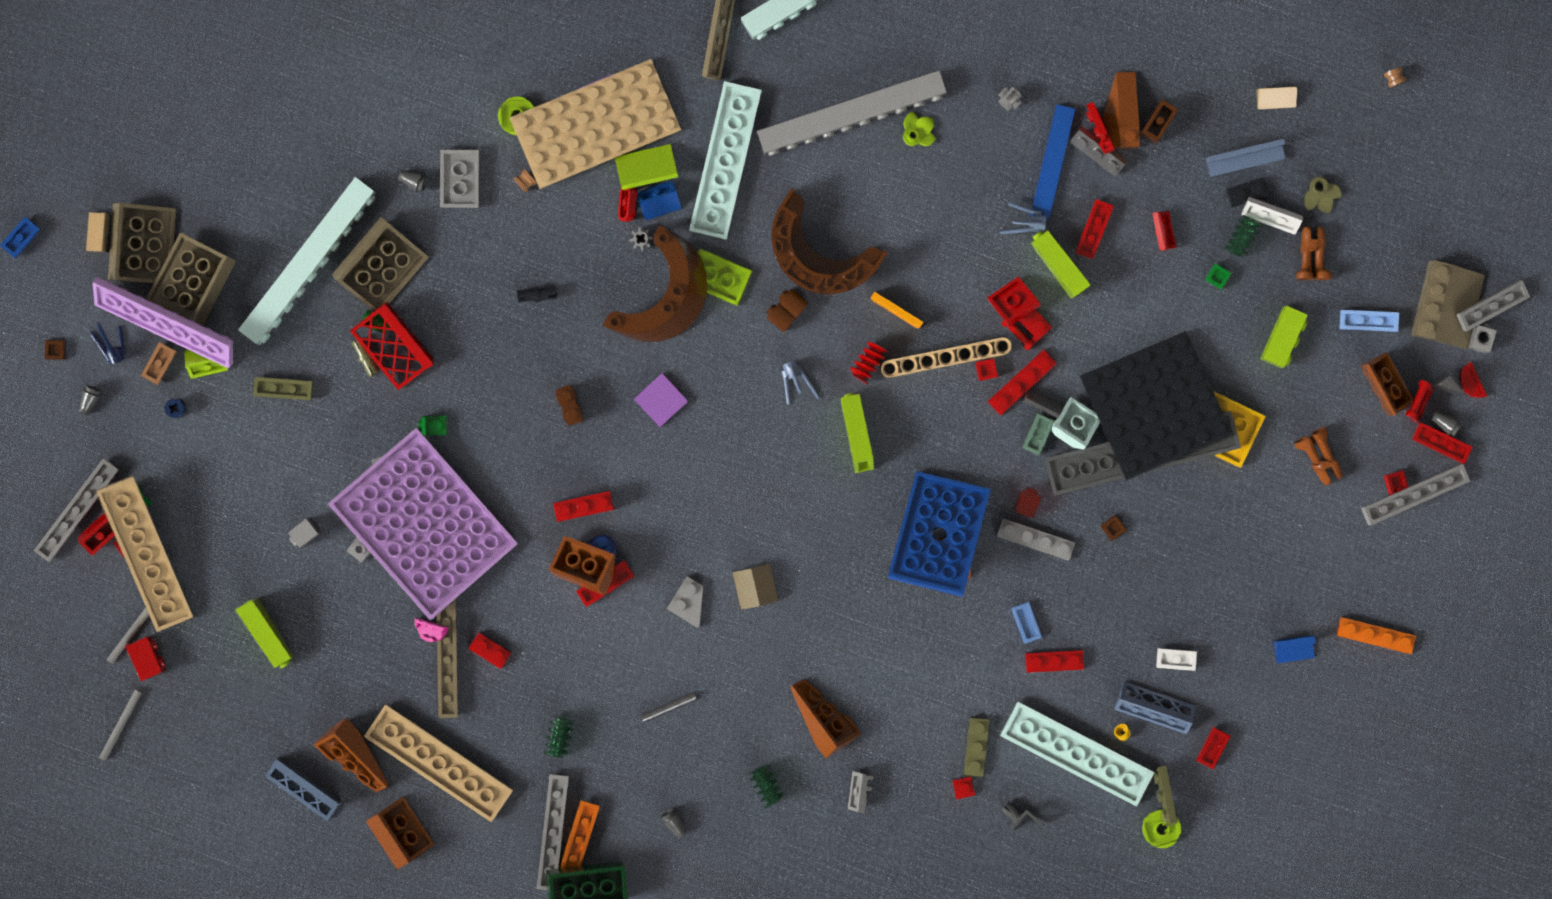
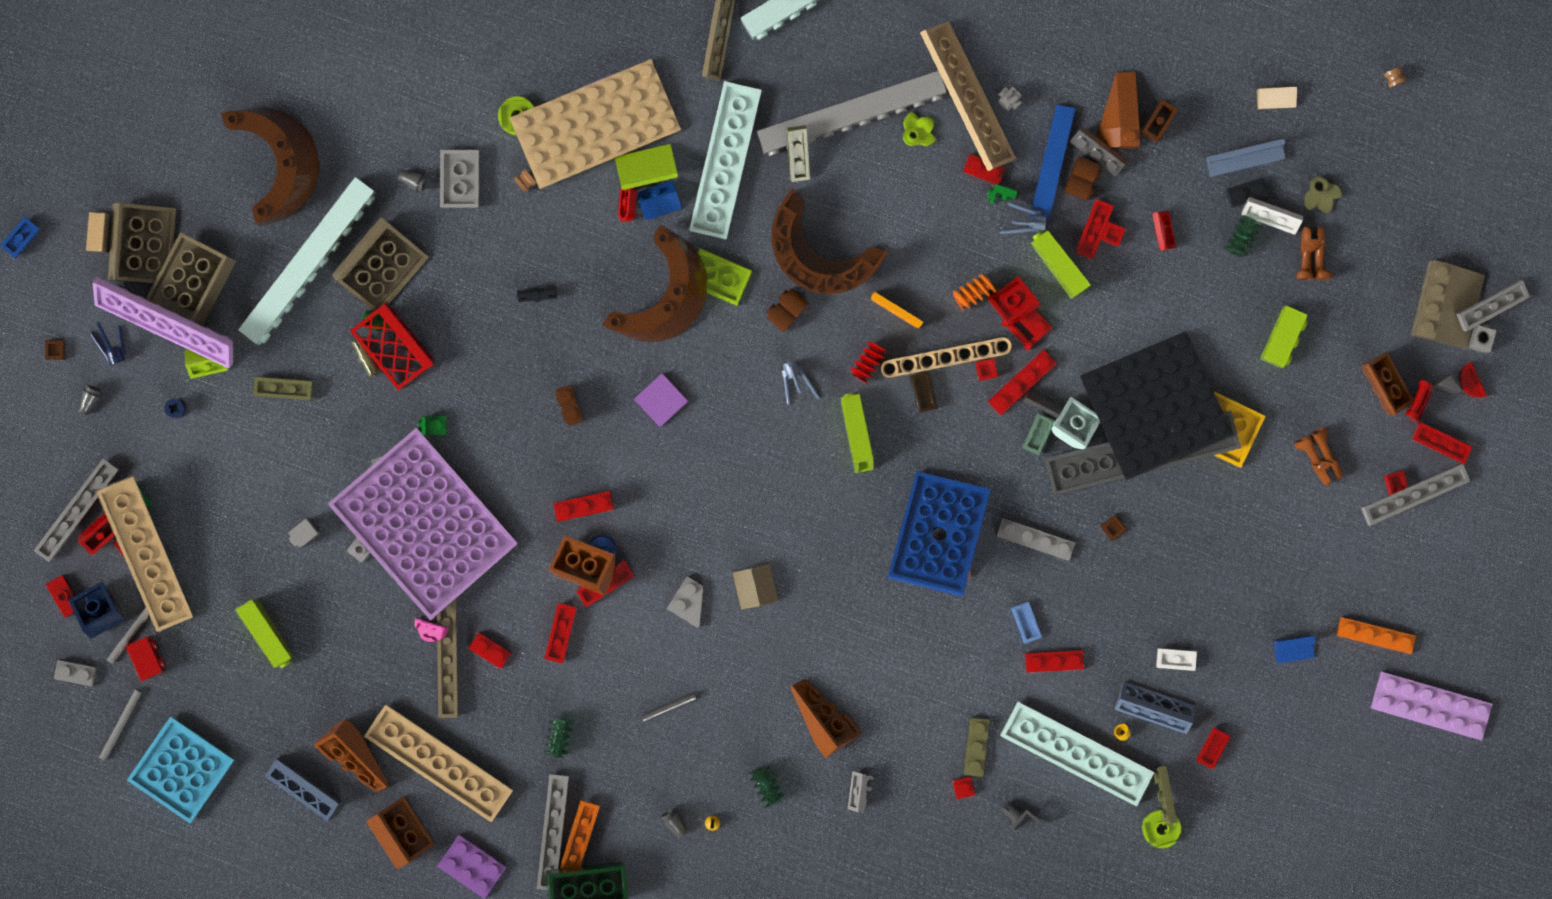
medium nougat plate [141,342,177,385] -> none
light grey gear [629,227,653,252] -> none
clear red brick [1014,488,1041,518] -> none
red hinge [1086,102,1115,155] -> none
green plate [1205,264,1231,290] -> none
light blue plate [1339,310,1399,332] -> none
dark grey cone [1432,411,1462,436] -> none
none -> red plate [45,575,75,618]
none -> light grey plate [54,660,97,687]
none -> dark blue slope [68,581,125,639]
none -> medium azure plate [127,716,235,824]
none -> reddish brown windscreen [221,108,319,226]
none -> medium lavender plate [437,834,507,899]
none -> red plate [544,603,577,664]
none -> yellow hinge [705,815,720,831]
none -> plate [786,125,810,182]
none -> dark brown plate [910,372,938,413]
none -> tan plate [921,21,1016,171]
none -> orange piece [953,273,996,312]
none -> red plate [963,154,1005,185]
none -> green bracket [987,184,1018,205]
none -> reddish brown brick [1064,156,1102,201]
none -> red plate [1101,222,1126,247]
none -> lavender plate [1371,672,1493,740]

